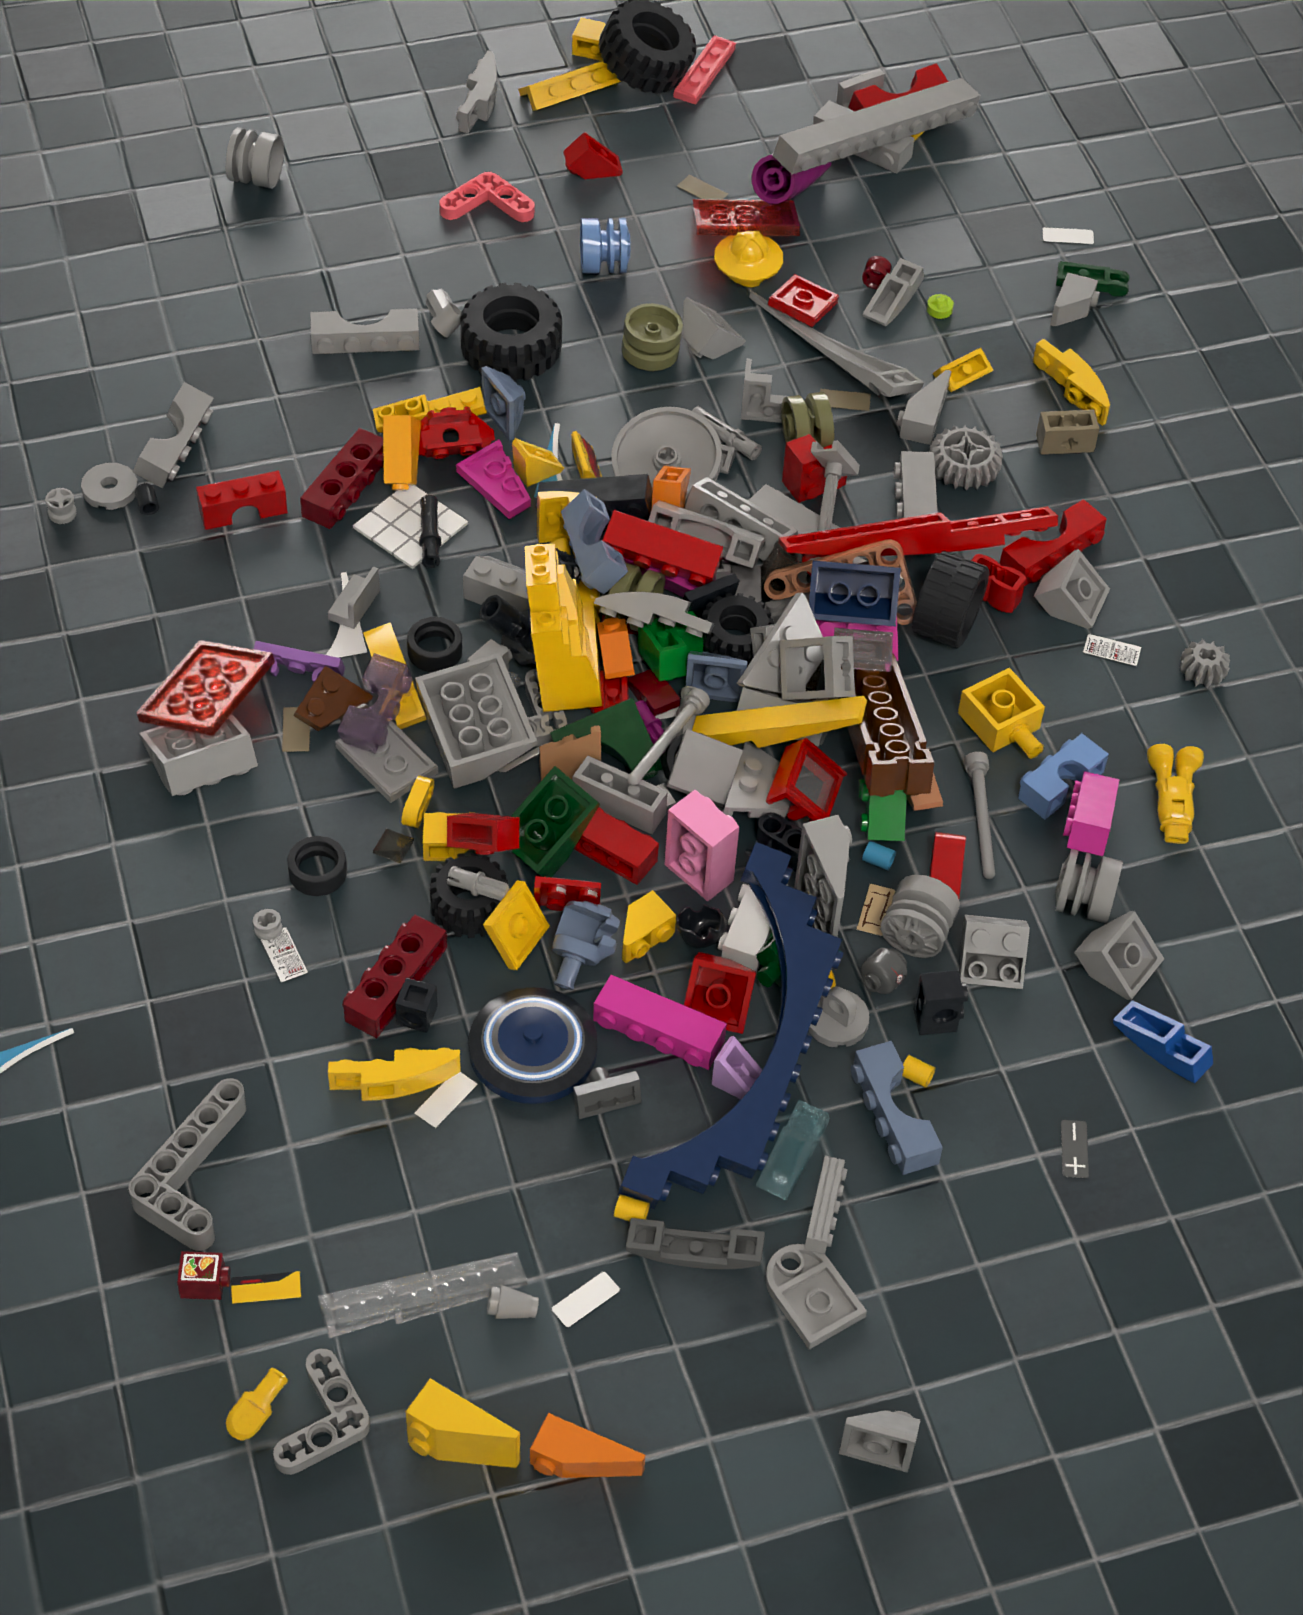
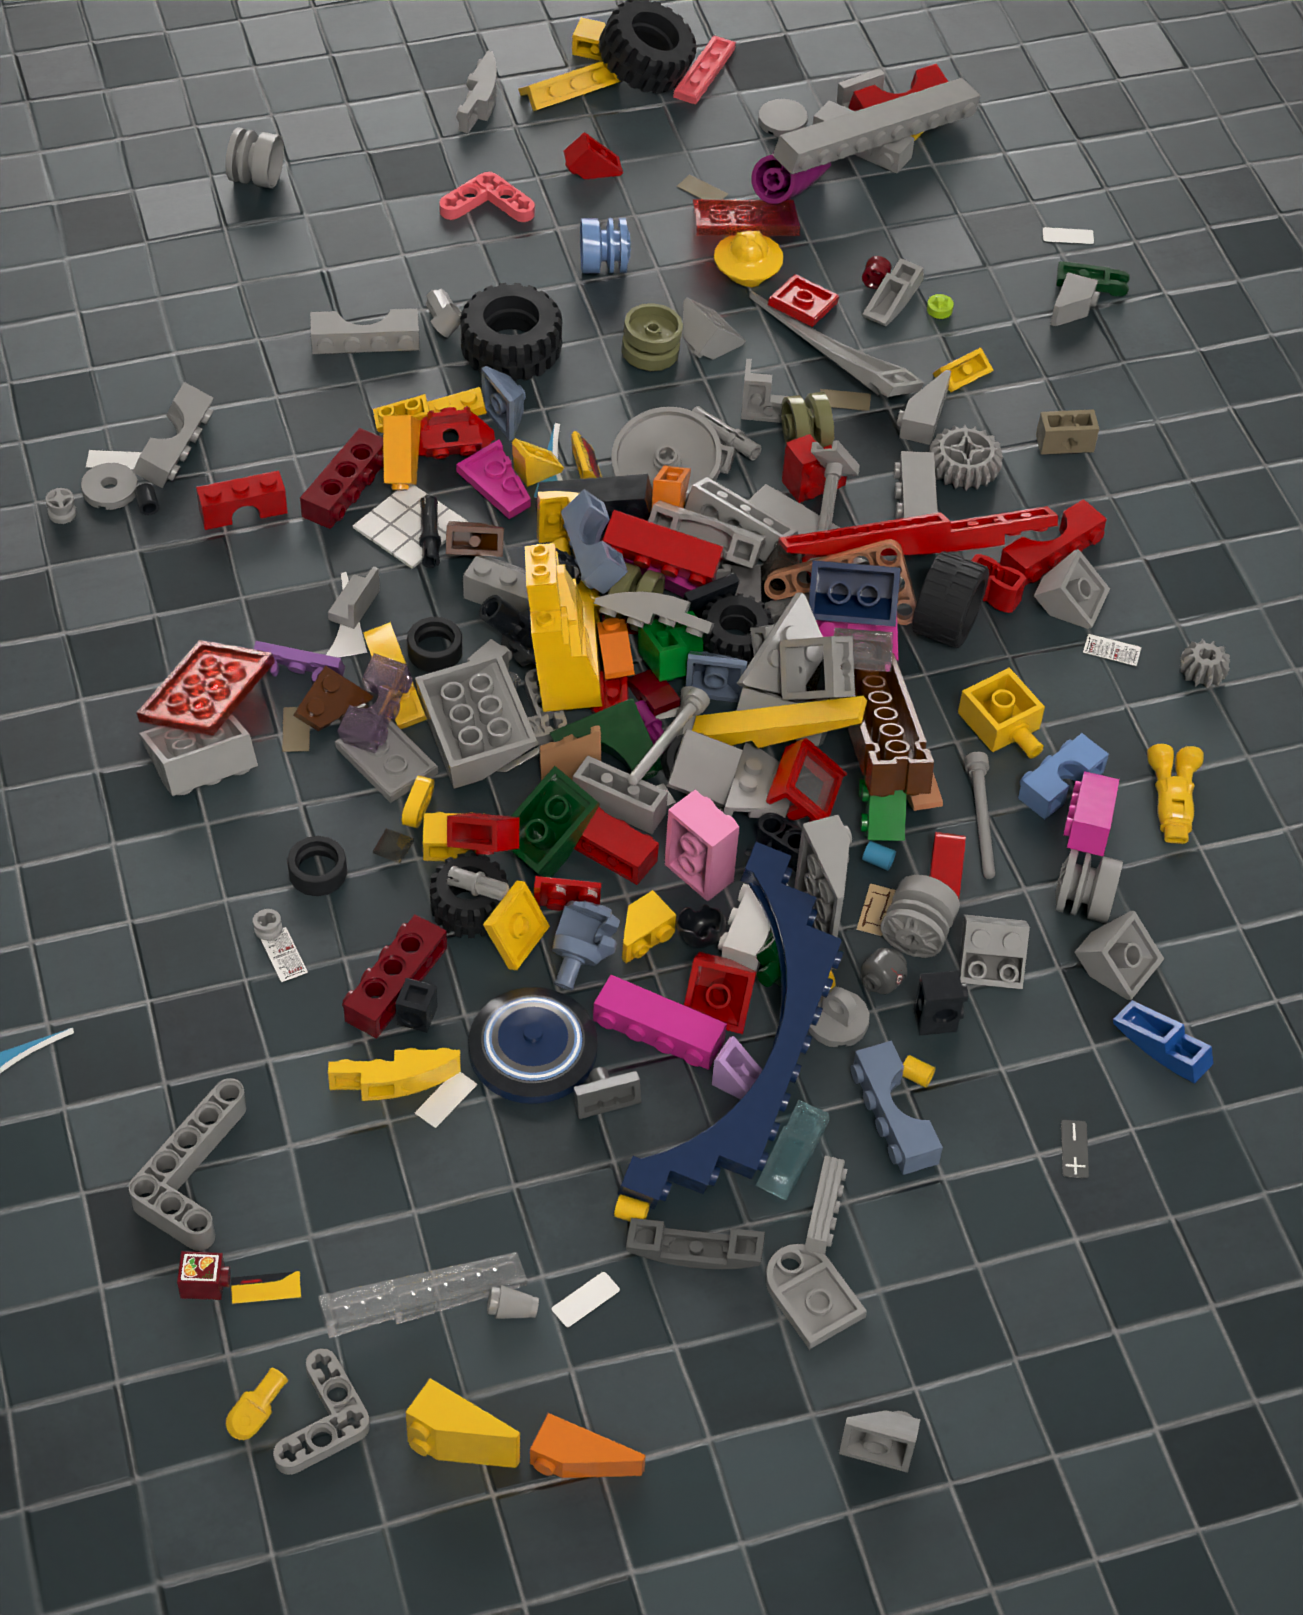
yellow slope [1033,339,1110,426] -> none
none -> white sticker [86,450,142,469]
none -> reddish brown slope [446,521,504,557]
none -> light grey tile [758,99,808,137]

